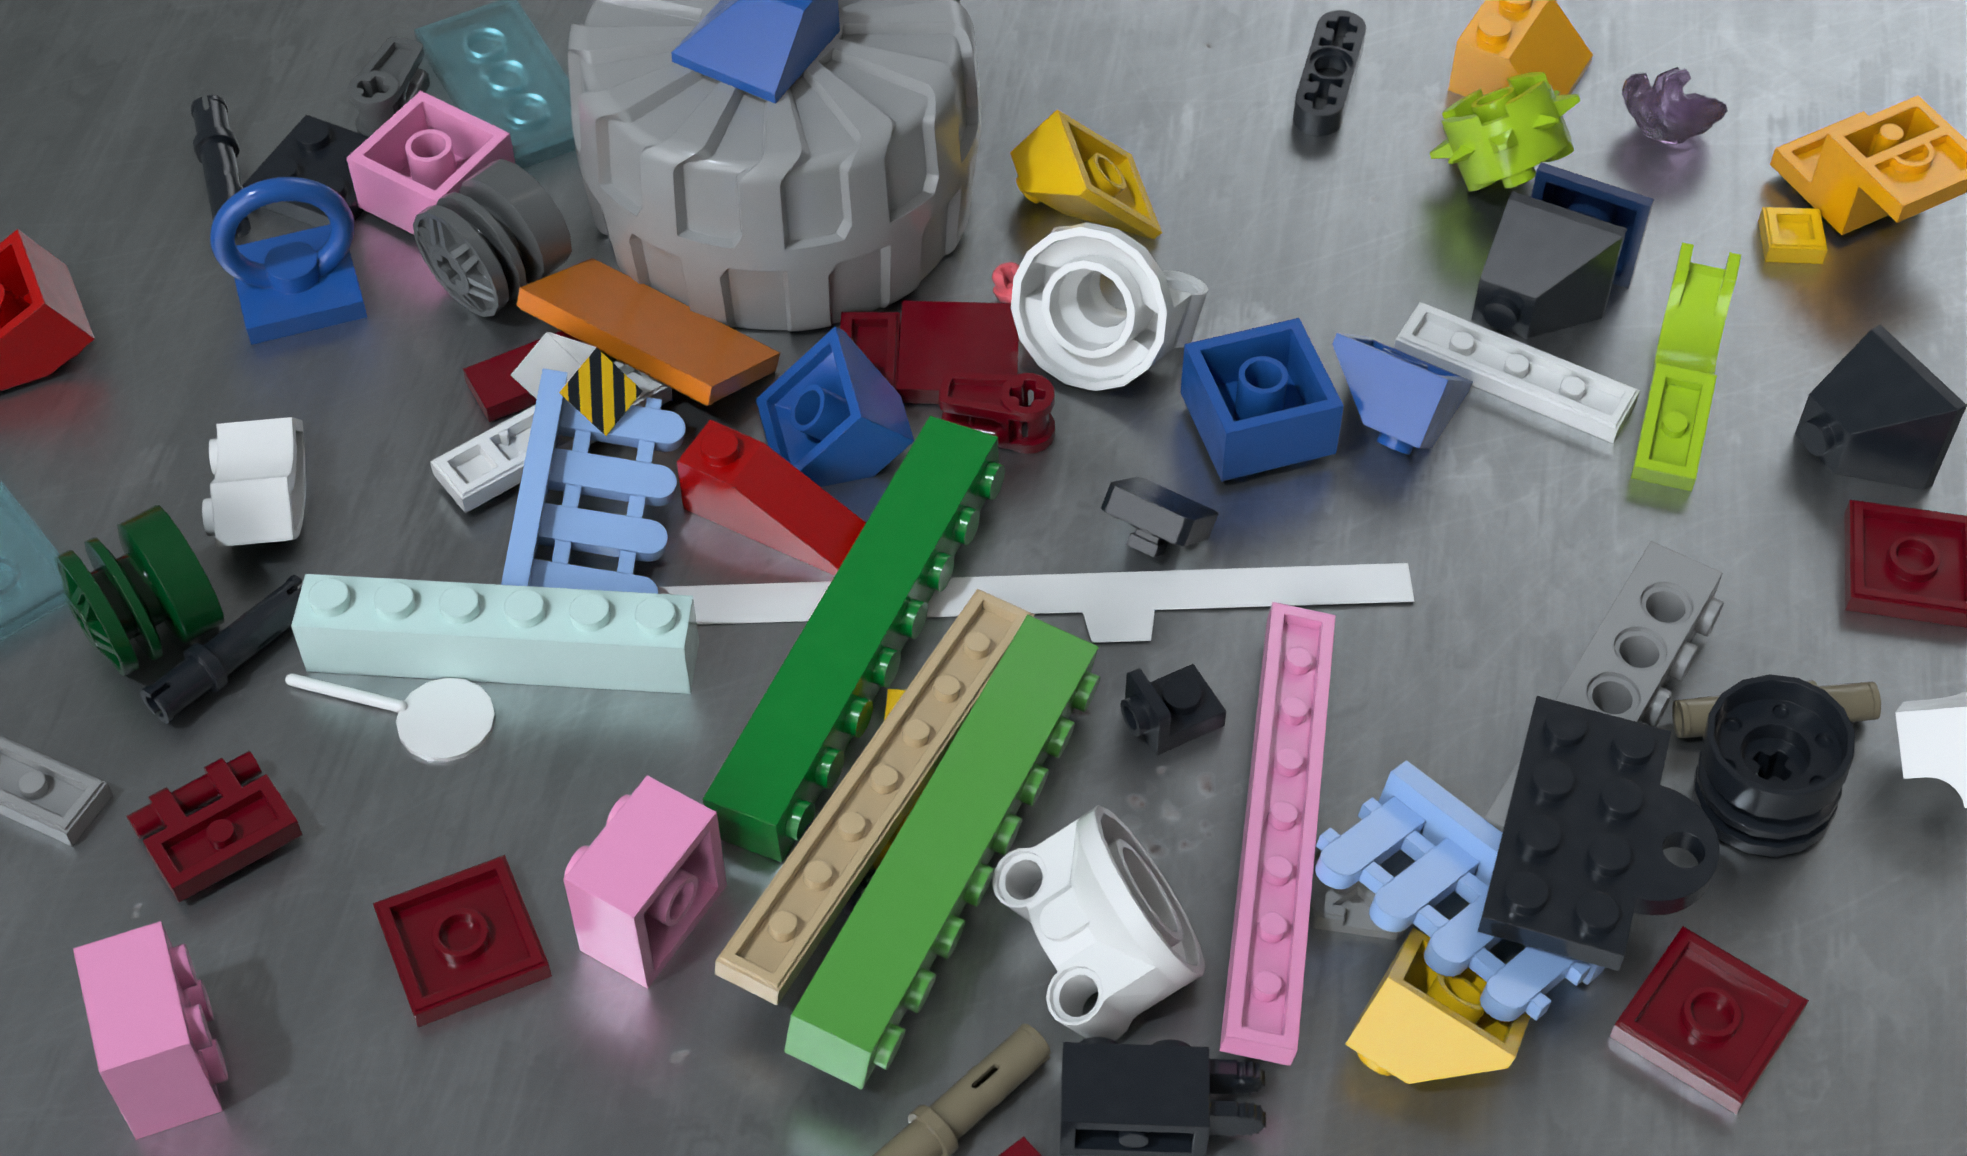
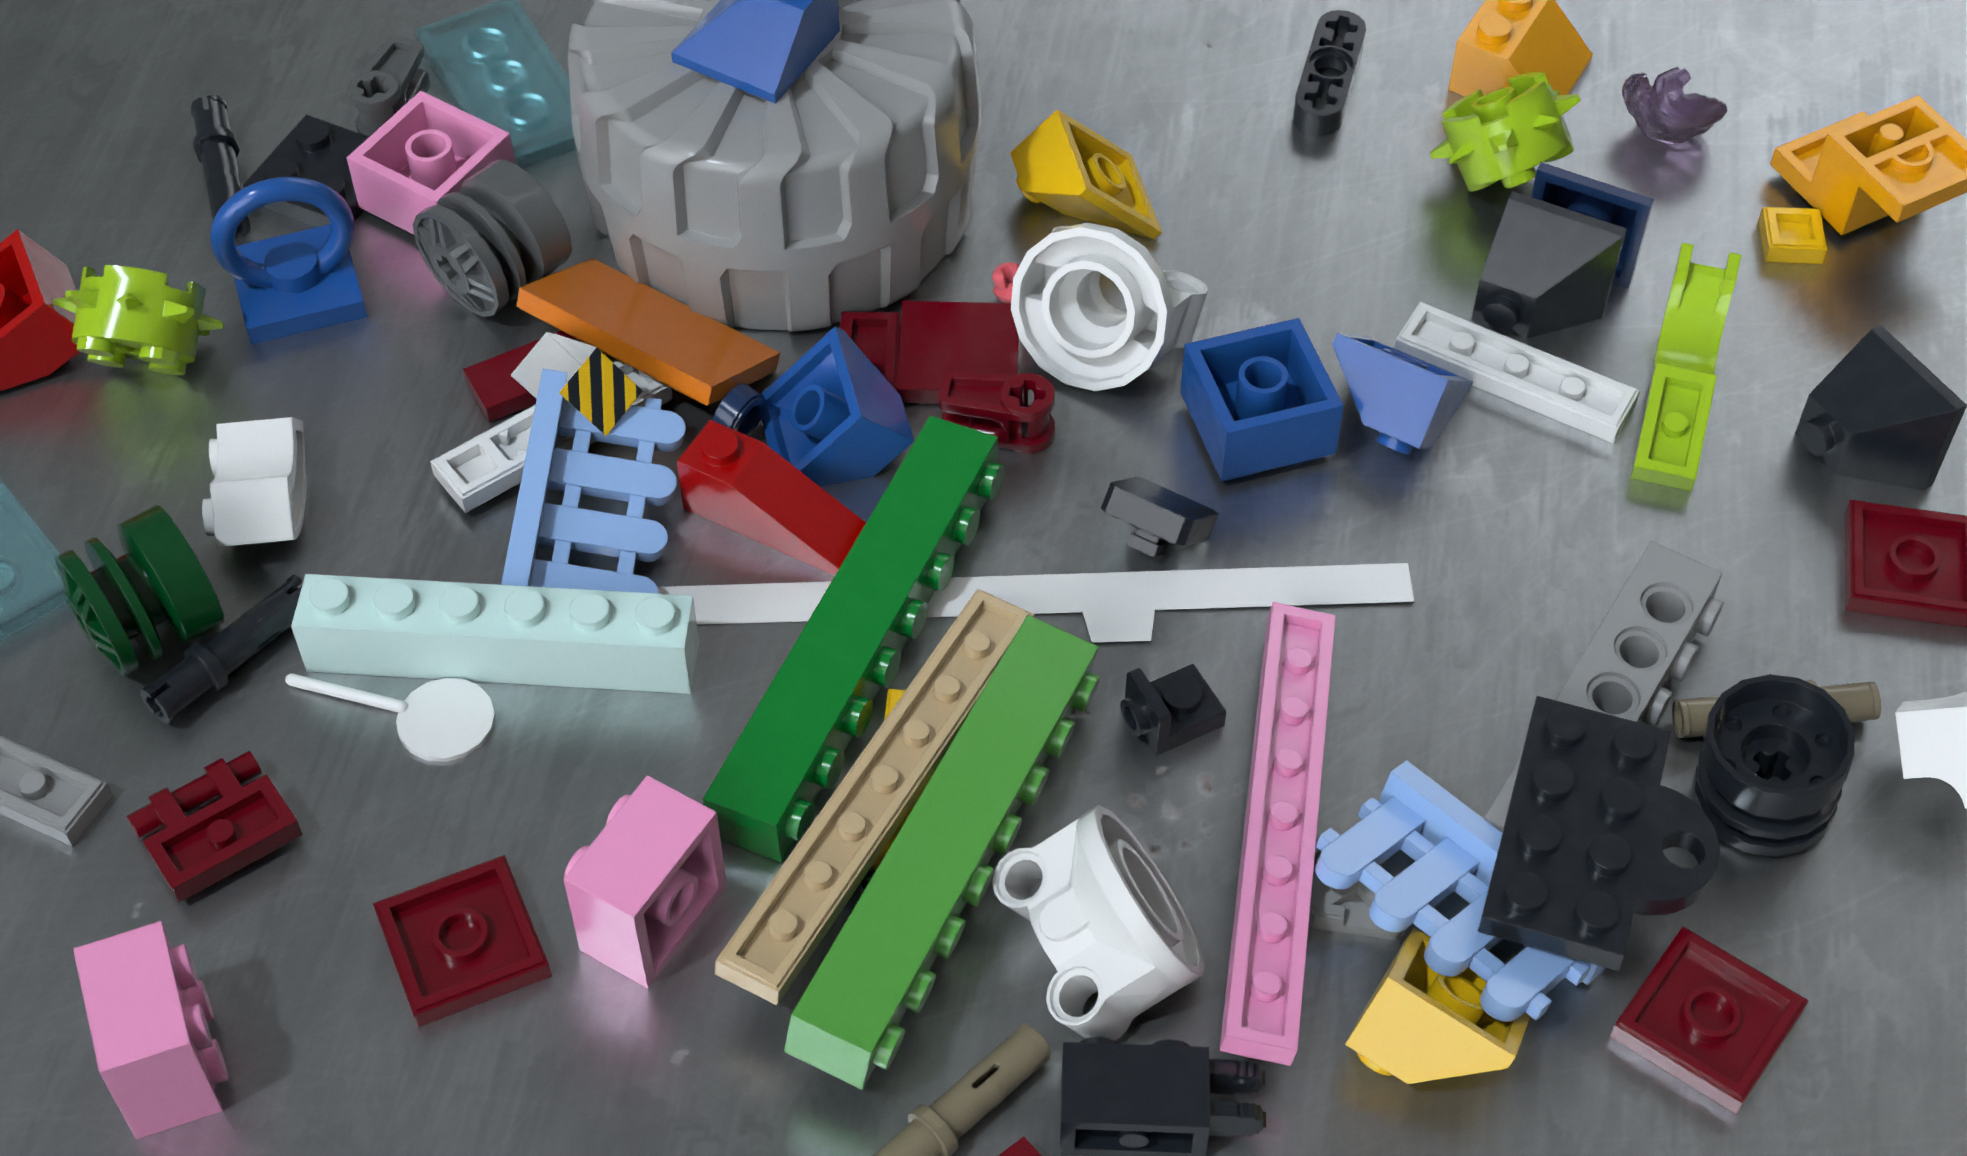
none -> lime brick [53,265,224,375]
none -> dark blue tile [712,383,766,436]

